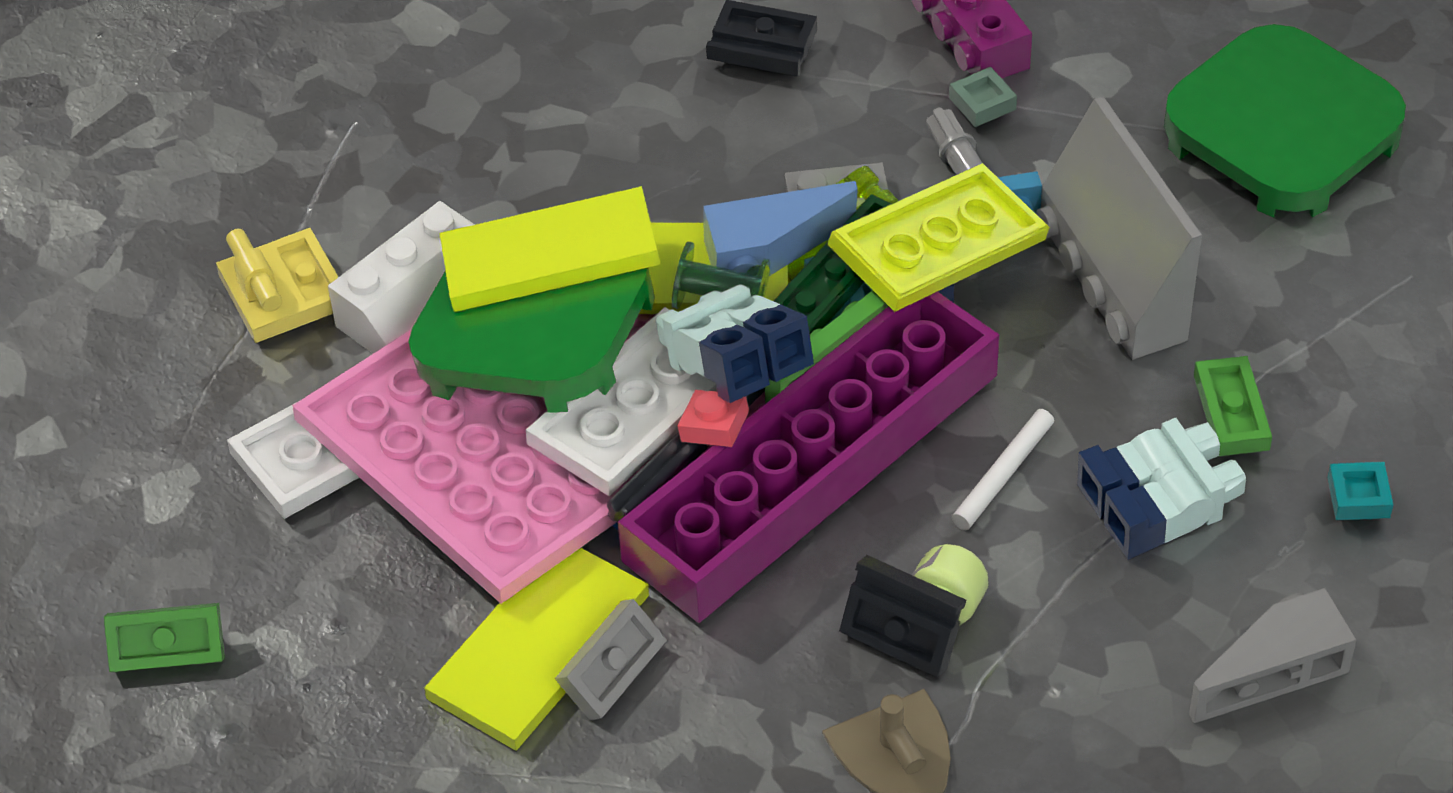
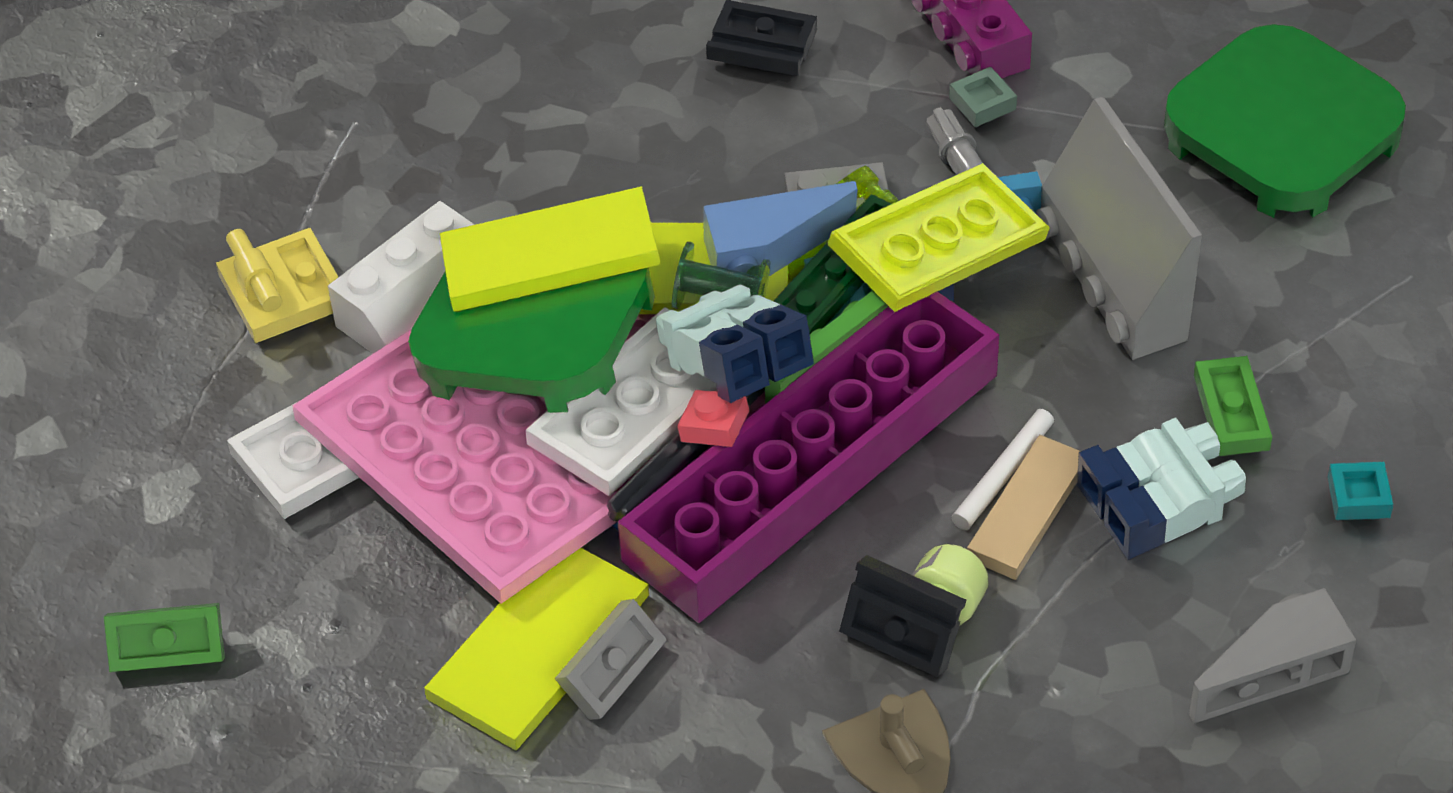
none -> tan tile [967,434,1080,580]

